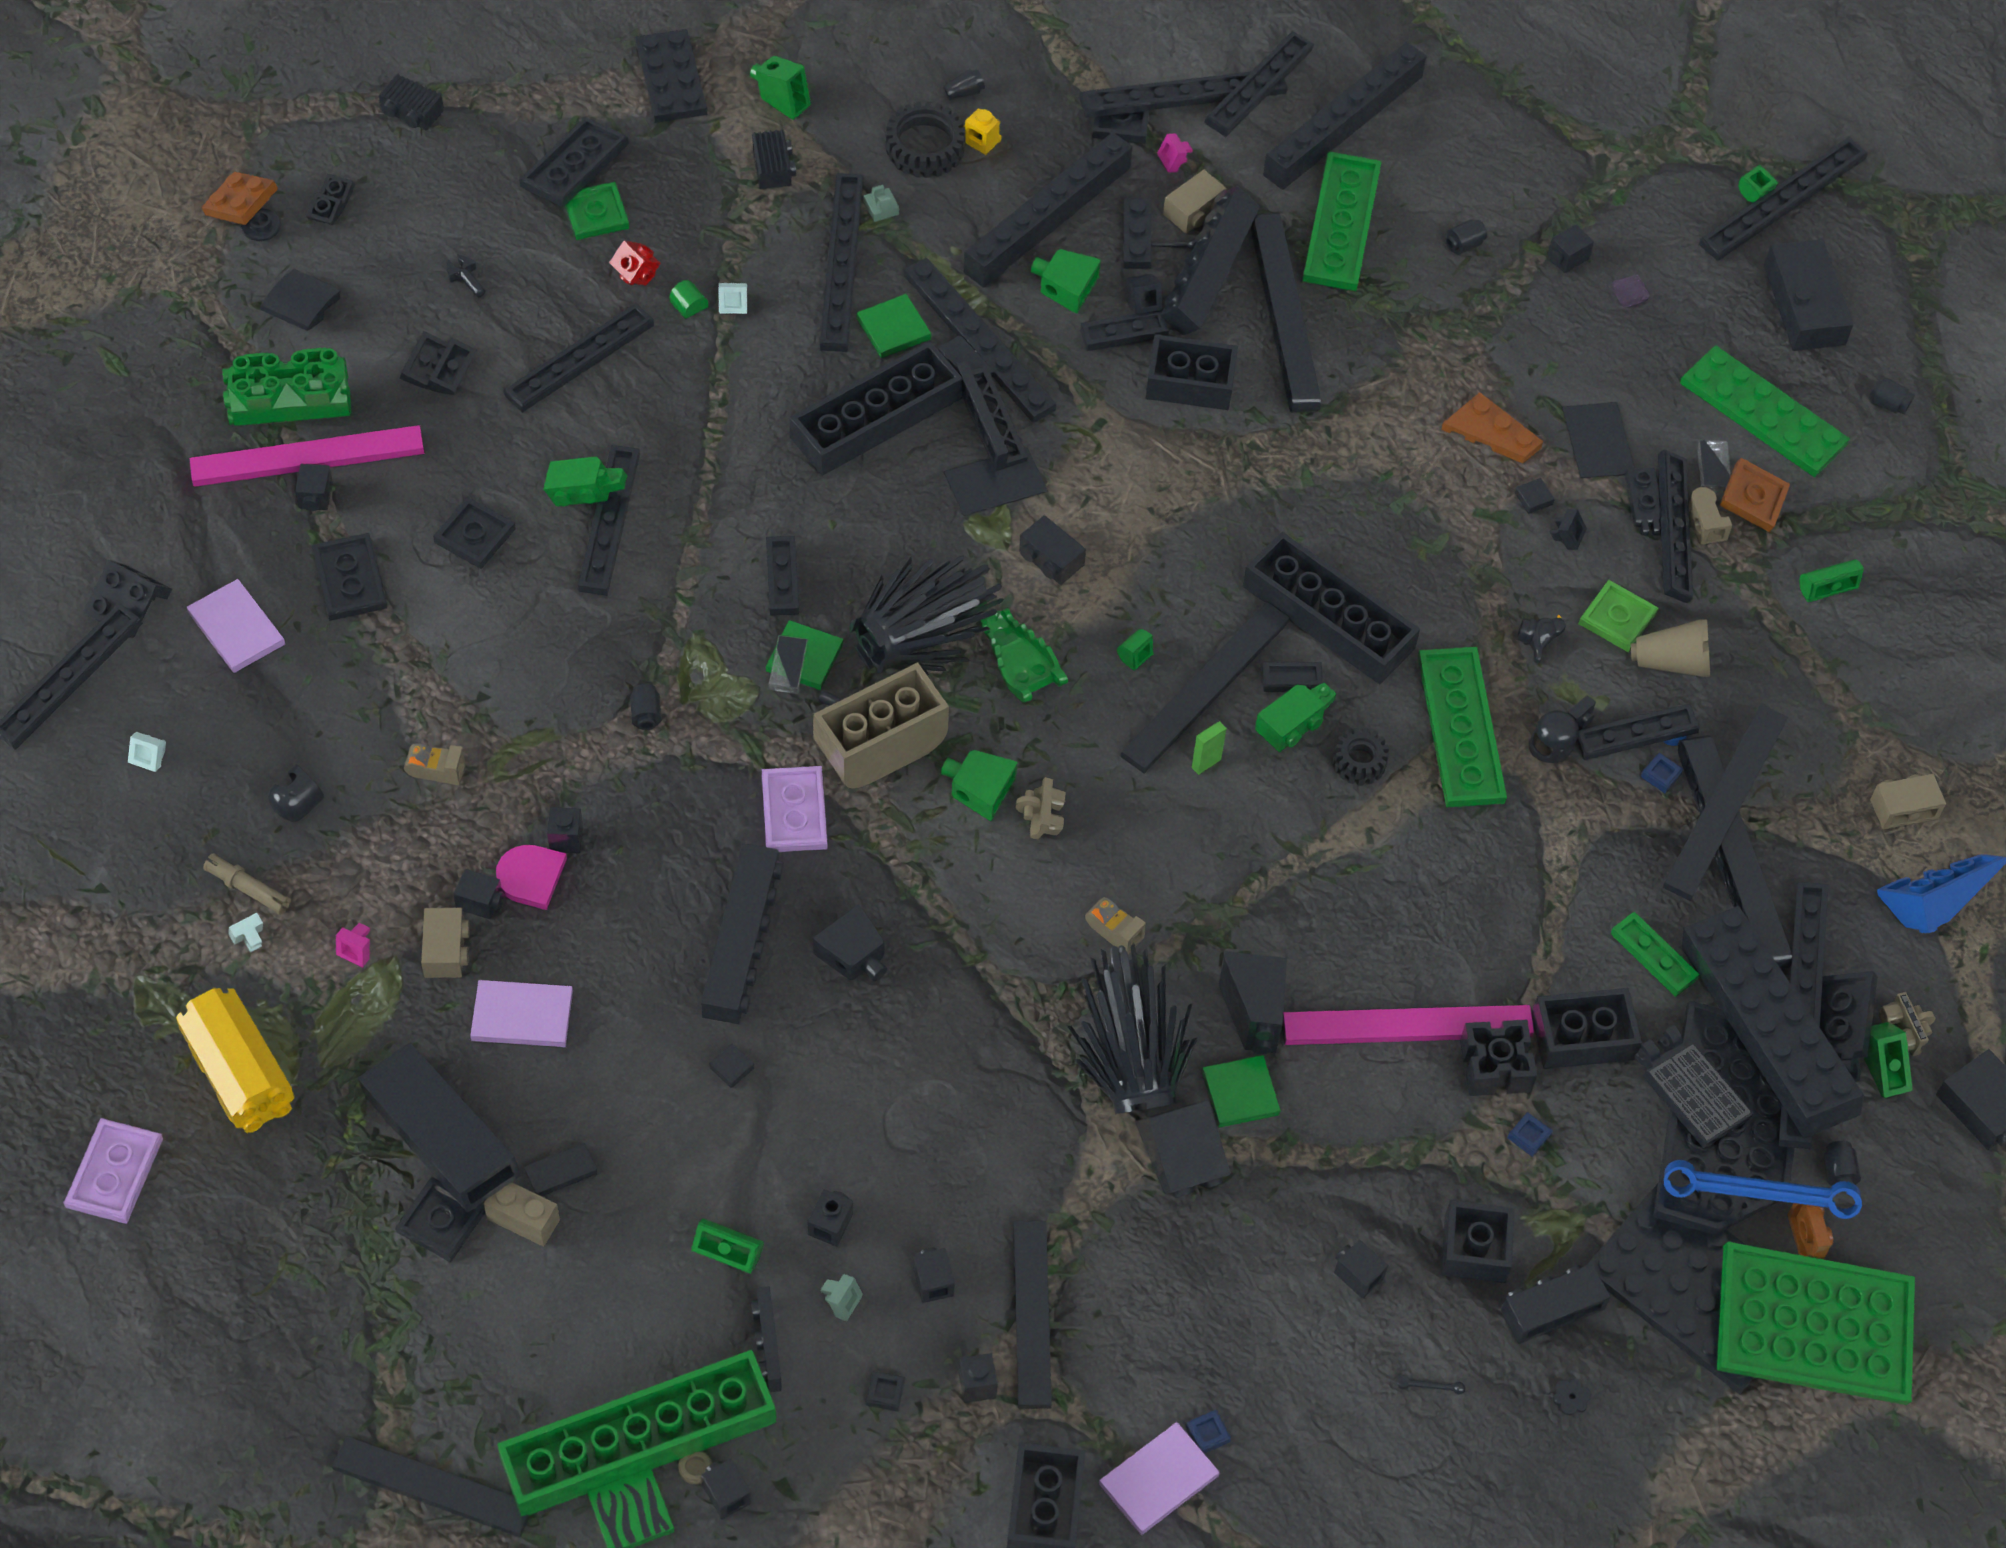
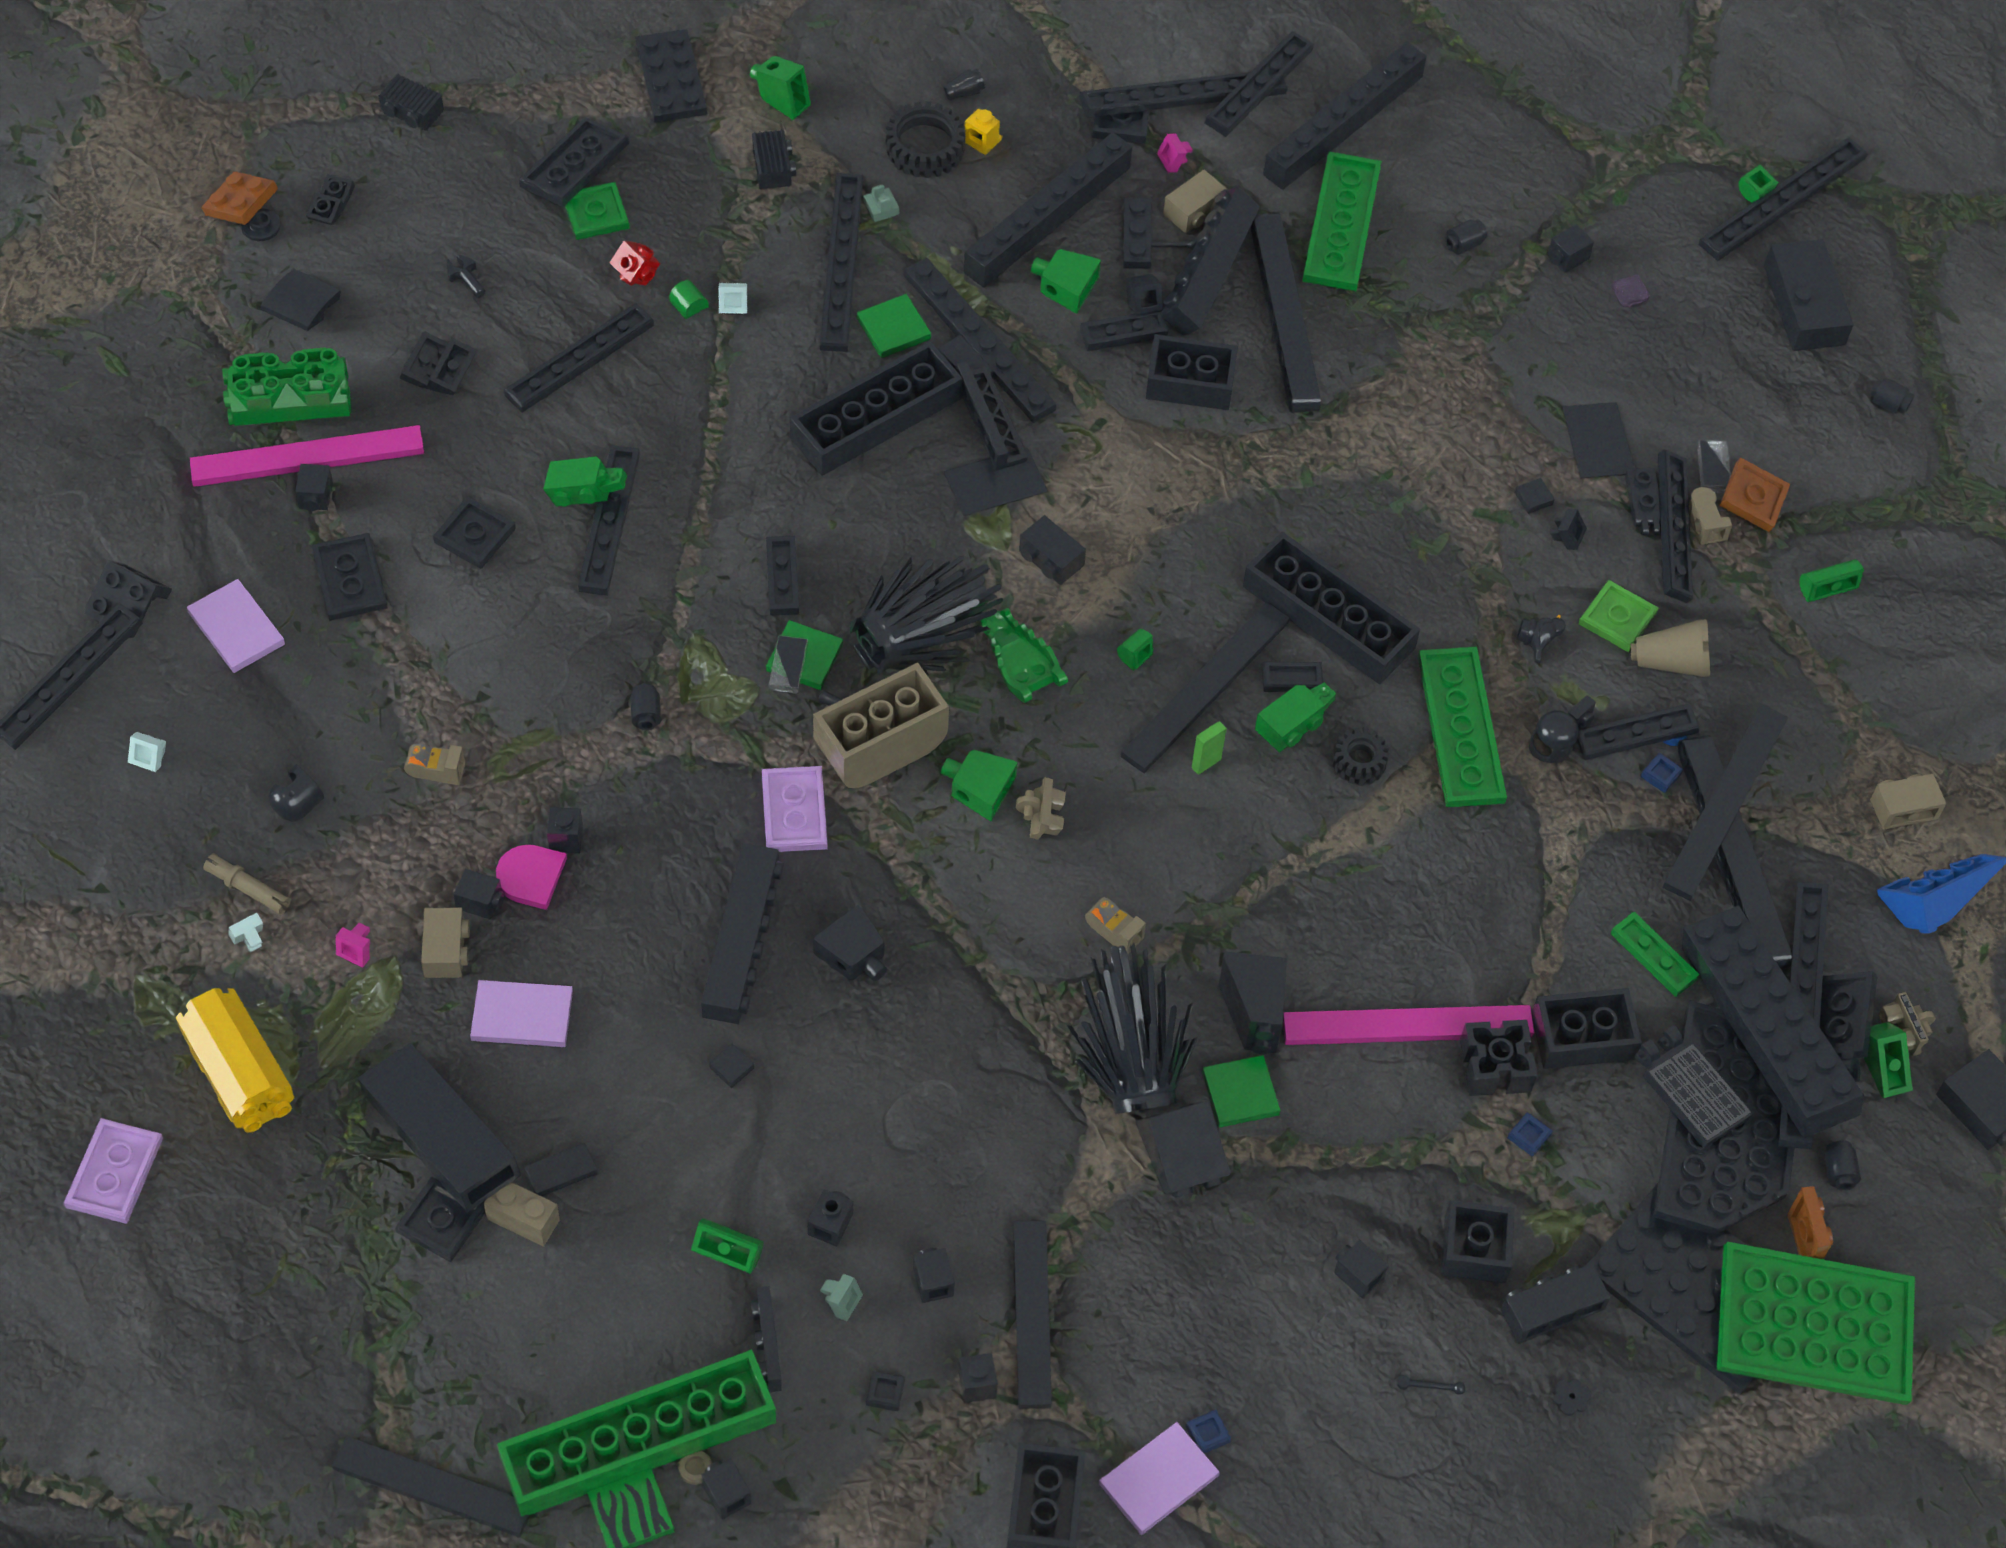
dark orange wing [1441,392,1543,463] -> none
blue piece [1664,1160,1862,1219] -> none
green plate [1680,345,1850,478] -> none

